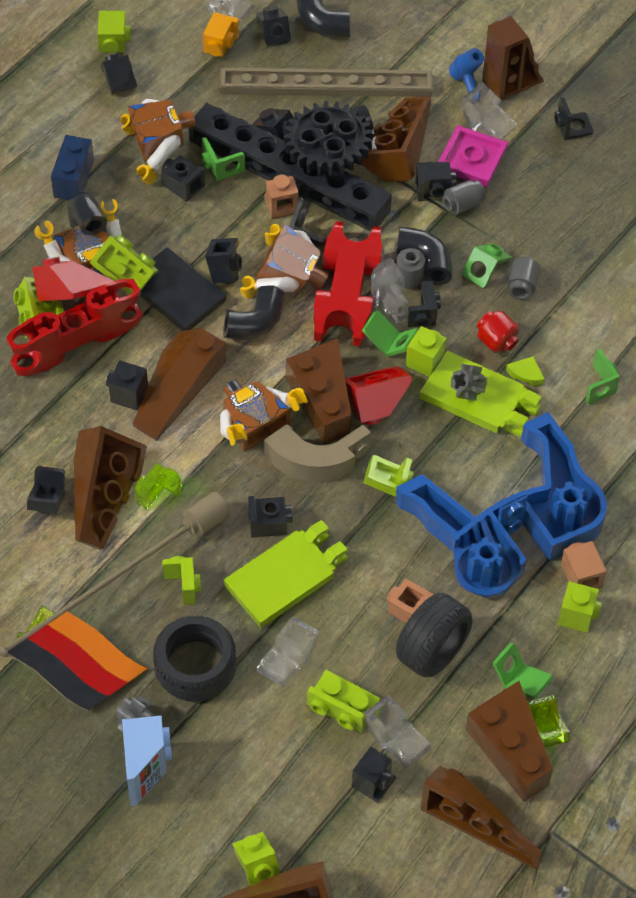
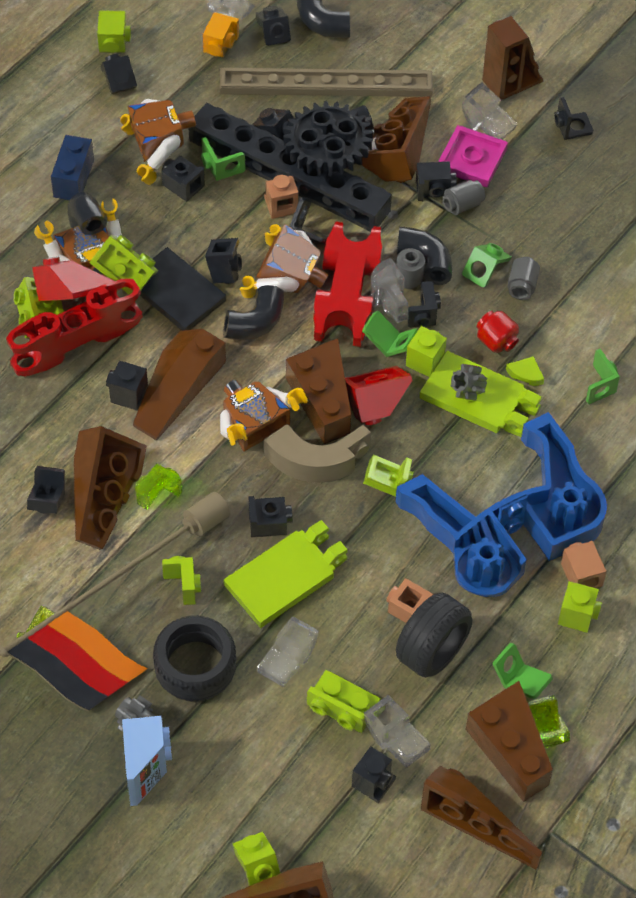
blue piece [449,48,484,99] -> none

